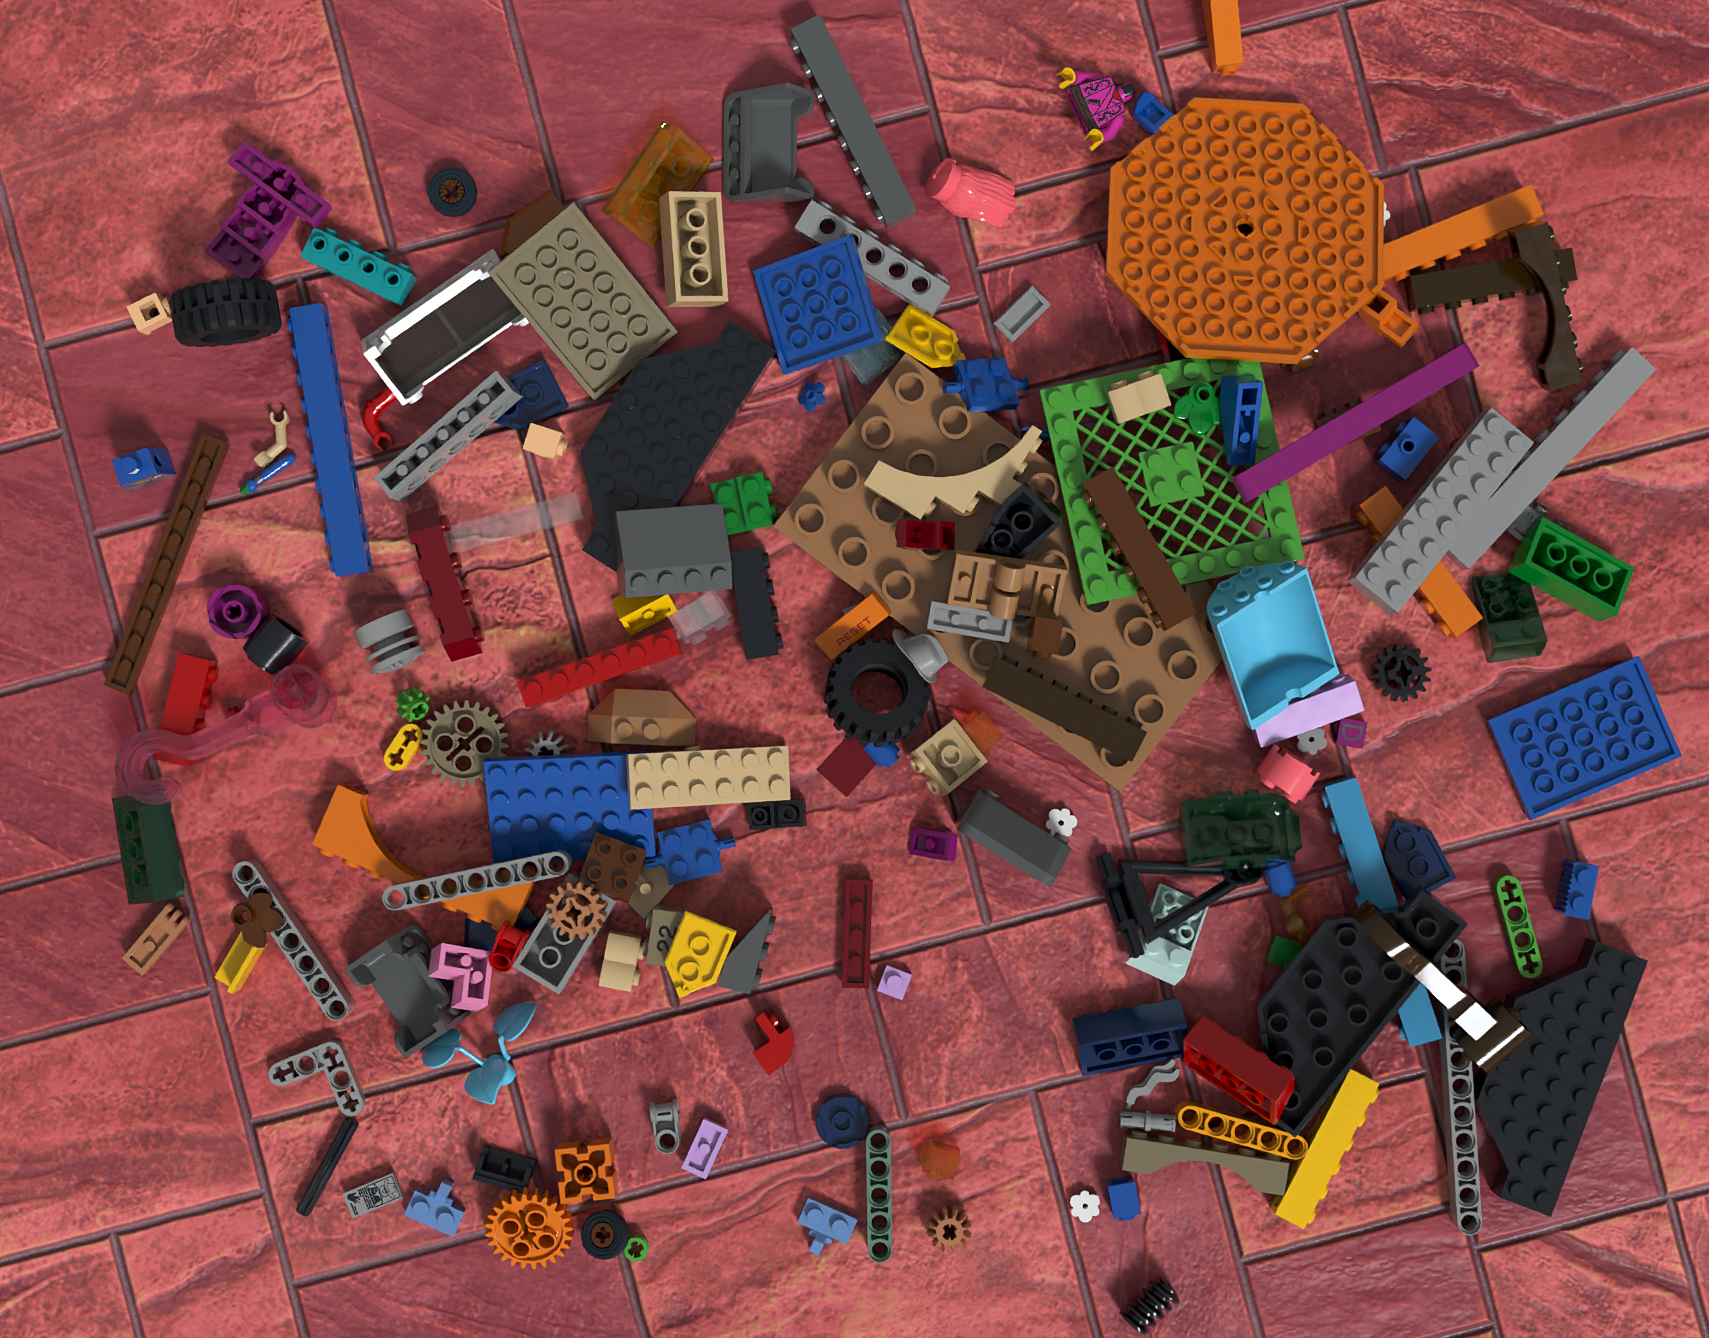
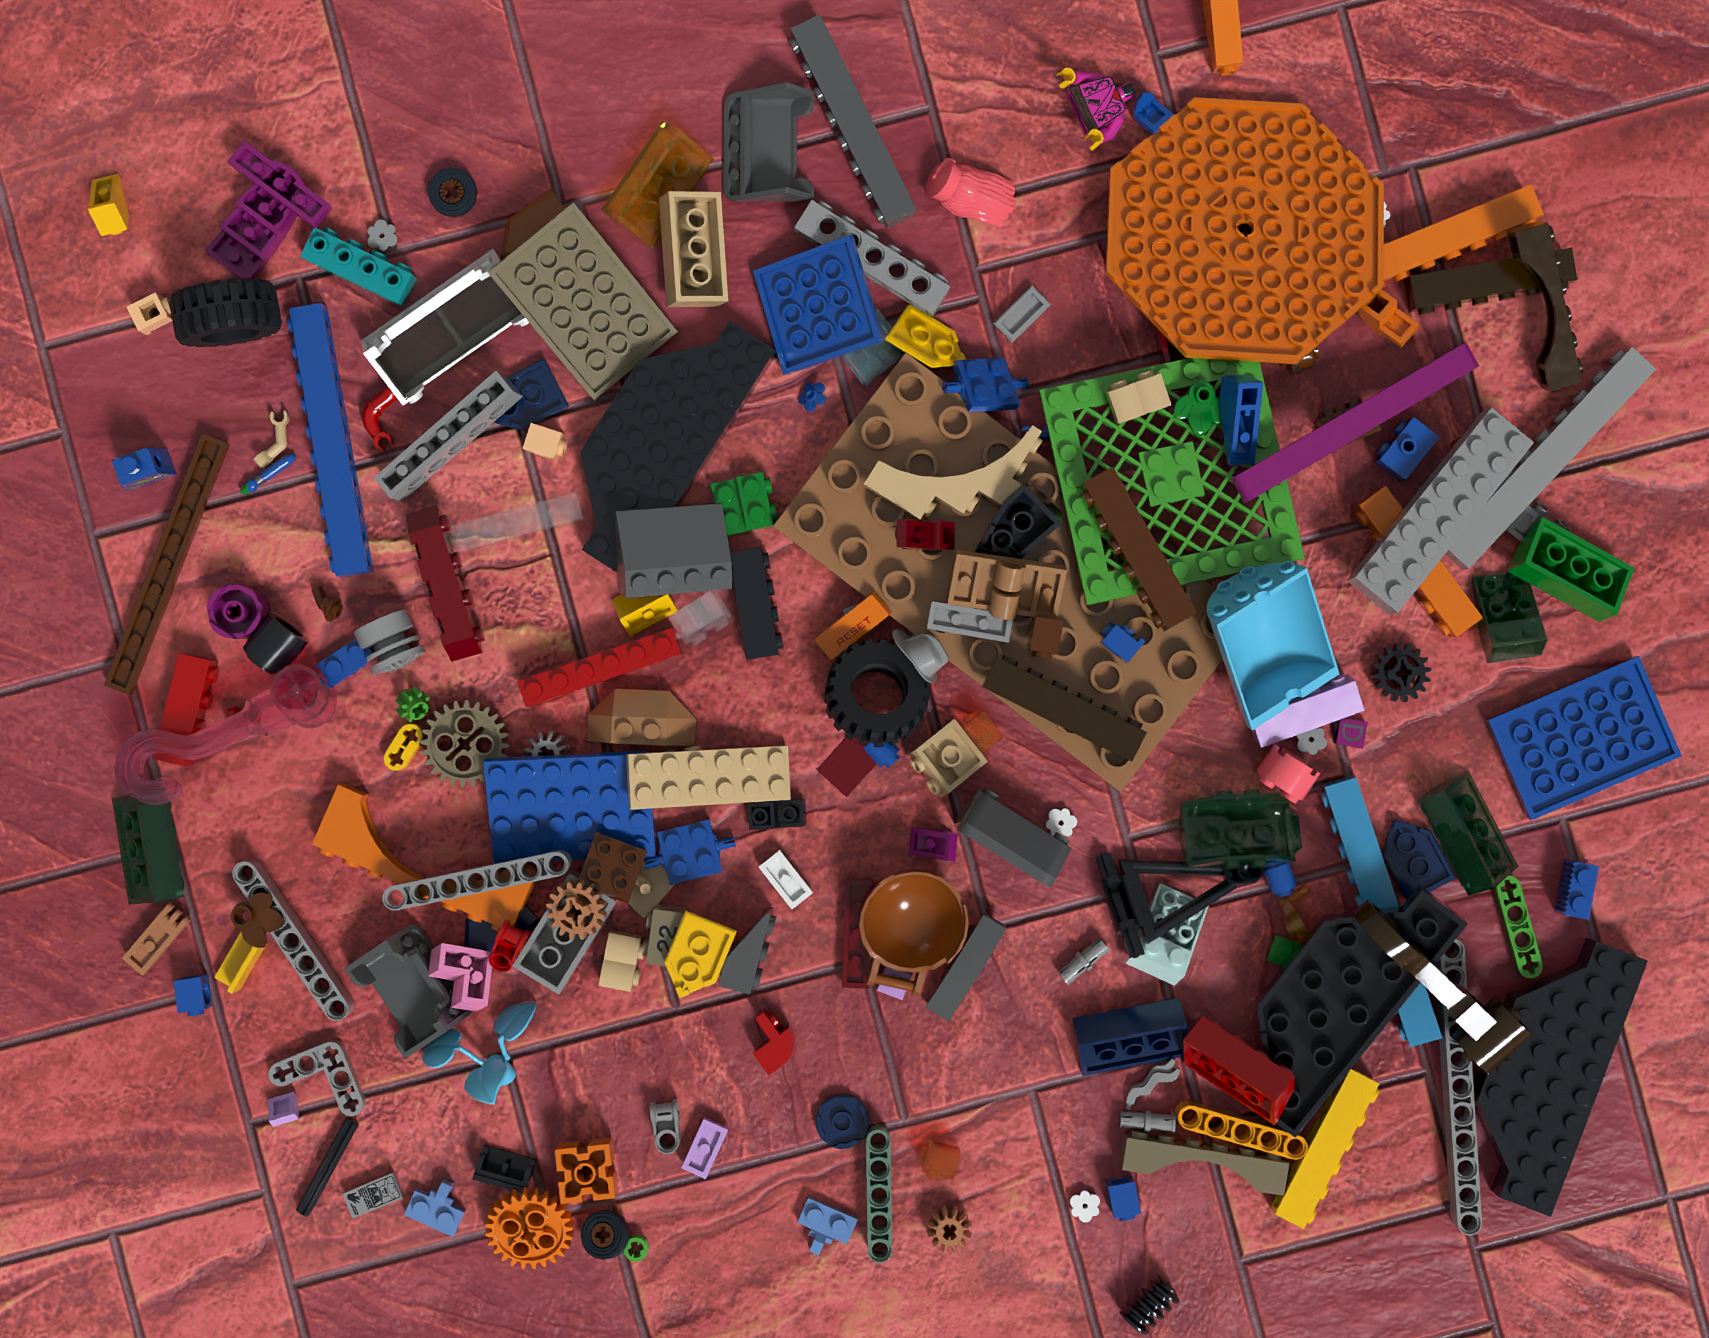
none -> yellow slope [88,174,129,236]
none -> blue brick [173,974,213,1016]
none -> lavender plate [268,1091,299,1127]
none -> reddish brown plate [312,586,343,622]
none -> blue plate [316,639,375,687]
none -> light grey plant [367,219,398,251]
none -> white plate [759,850,813,909]
none -> dark orange windscreen [859,869,969,996]
none -> dark grey slope [925,913,1008,1022]
none -> light grey pin [1057,937,1110,985]
none -> blue brick [1100,621,1145,663]
none -> clear green slope [1418,770,1518,896]

